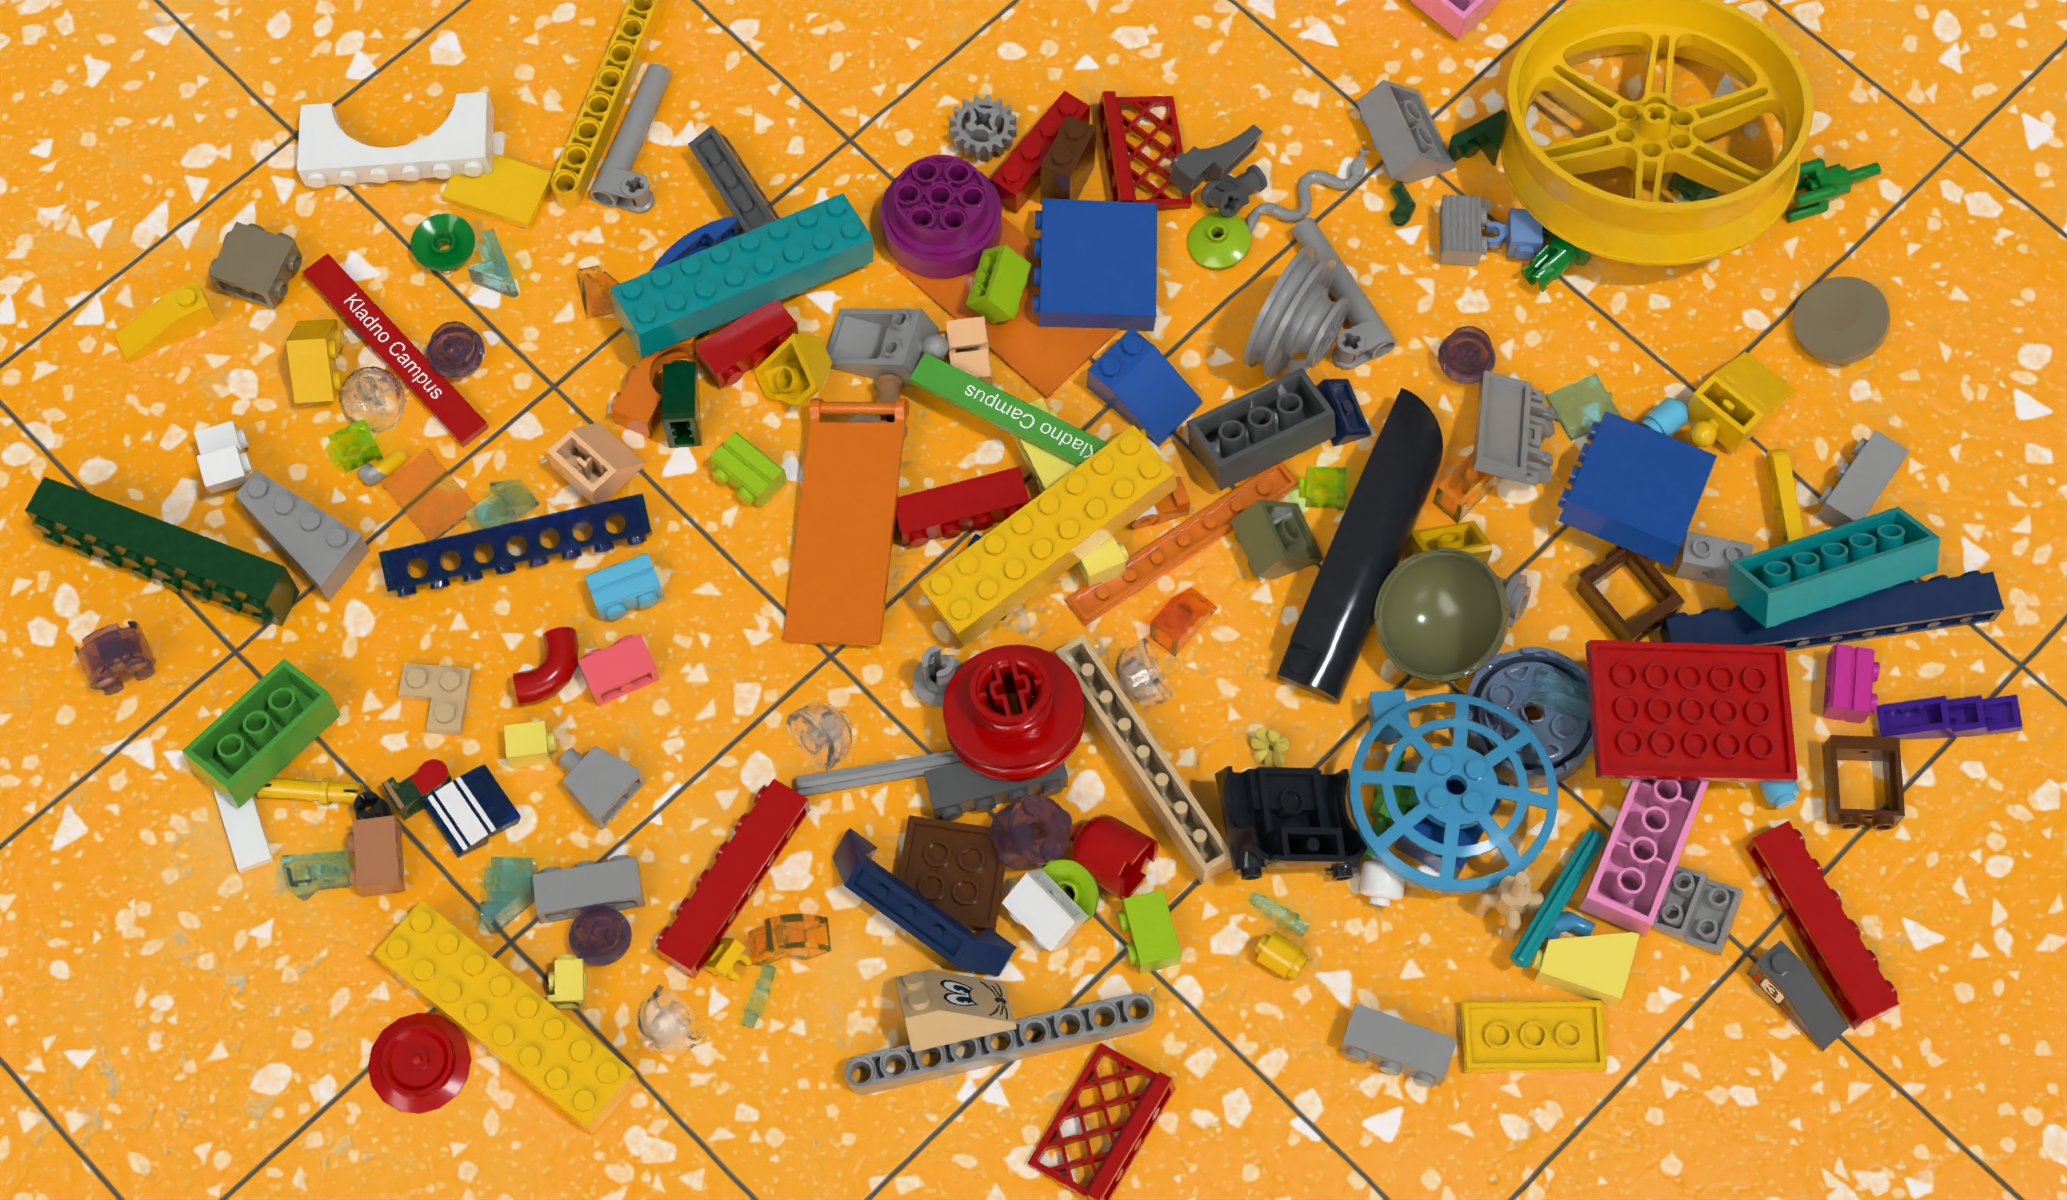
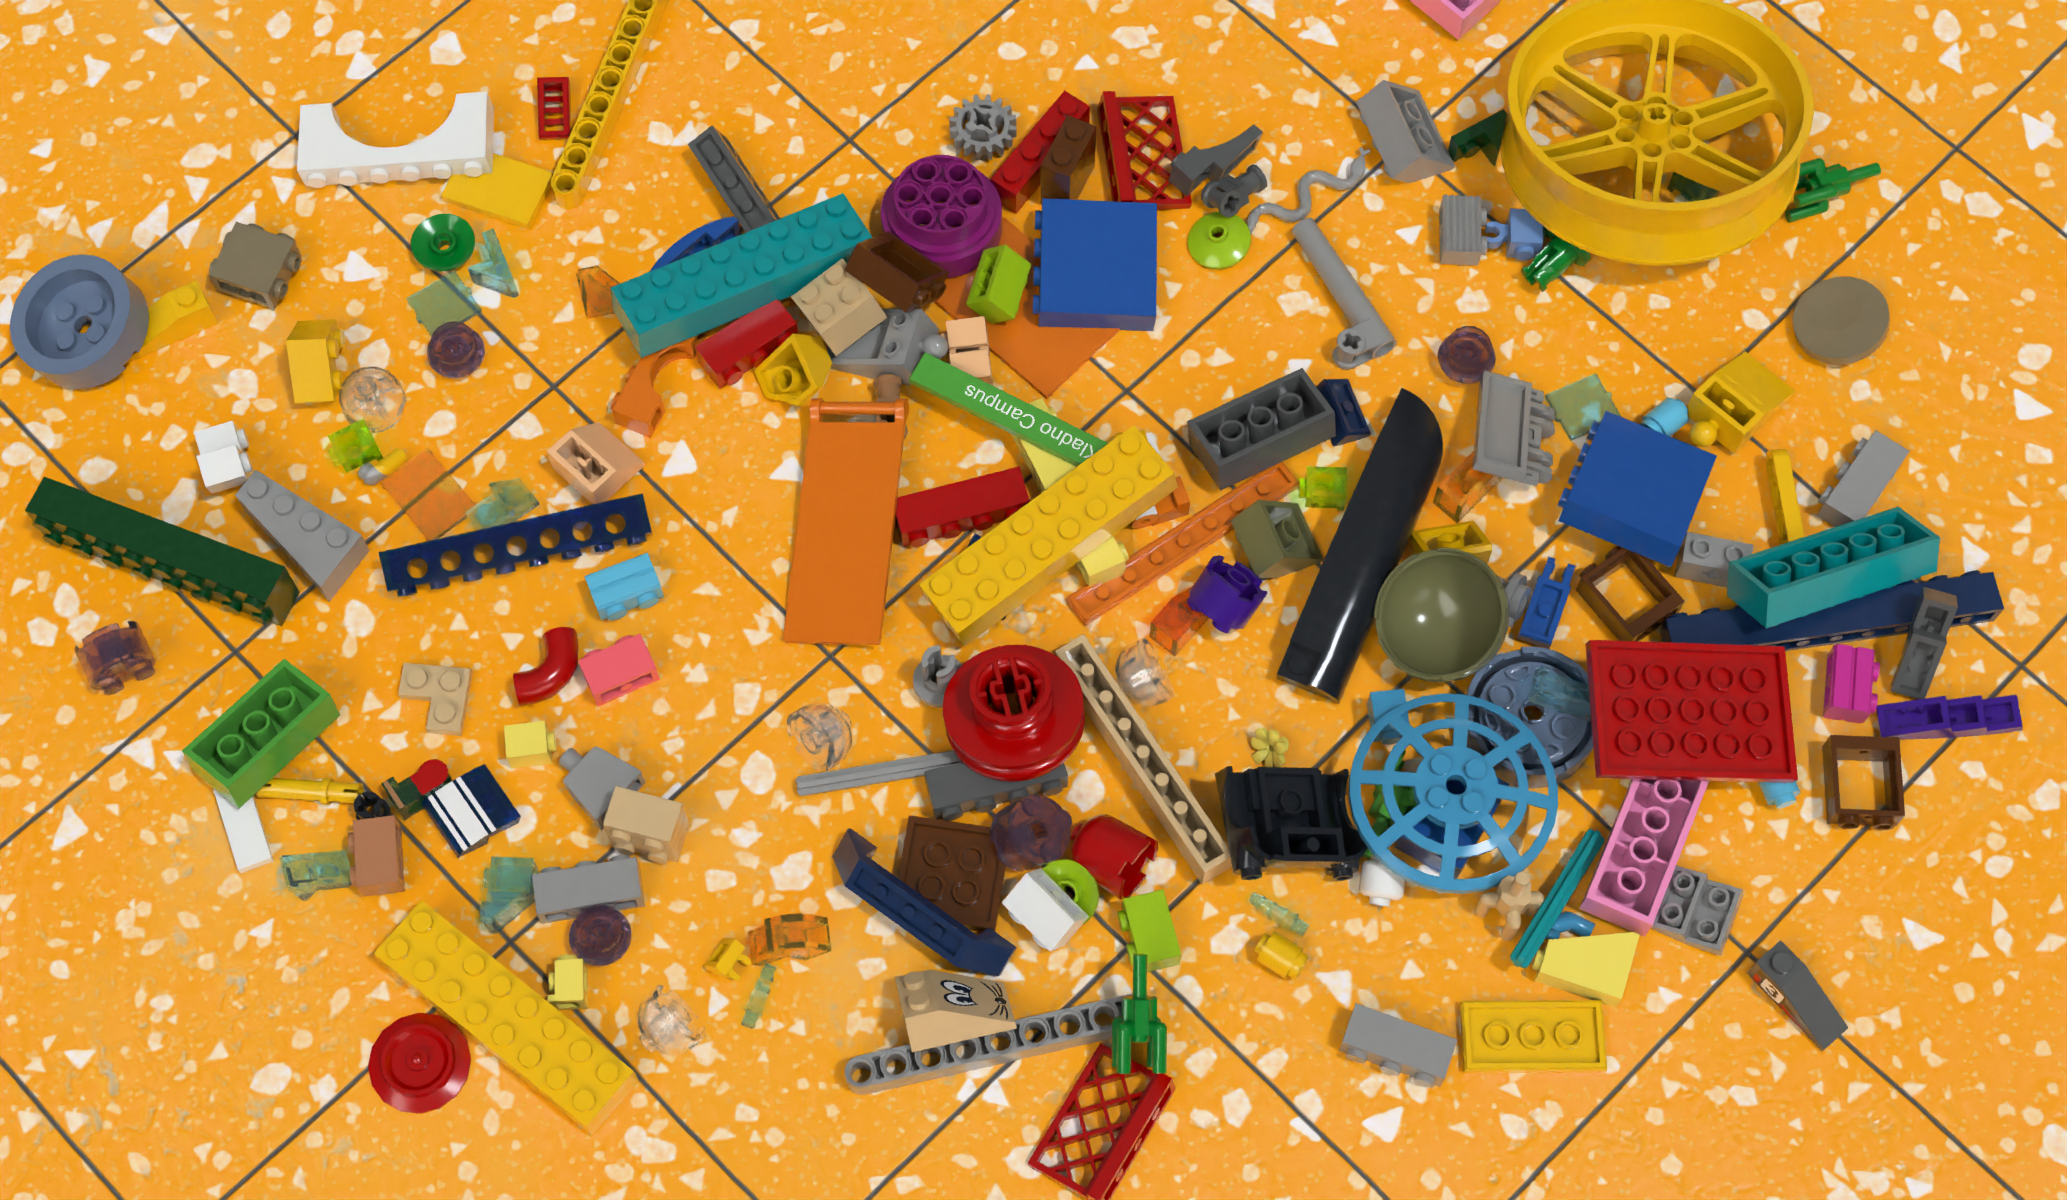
red tile [302,253,489,448] -> none
light grey axle [590,63,672,214] -> none
red brick [656,779,811,979] -> none
dark green slope [662,360,702,448] -> none
lime brick [710,432,787,508] -> none
blue slope [1087,327,1203,447] -> none
light grey wheel [1243,245,1351,378] -> none
clear green arm [1389,182,1416,226] -> none
red brick [1745,821,1900,1030] -> none
none -> sand blue brick [10,254,149,389]
none -> clear light blue piece [406,270,482,340]
none -> red slope [537,77,571,140]
none -> tan brick [603,786,690,864]
none -> tan brick [791,258,888,356]
none -> reddish brown window [845,231,949,313]
none -> green plant [1111,954,1167,1074]
none -> dark purple brick [1187,555,1268,633]
none -> blue hinge [1517,556,1575,649]
none -> dark grey slope [1890,587,1958,699]

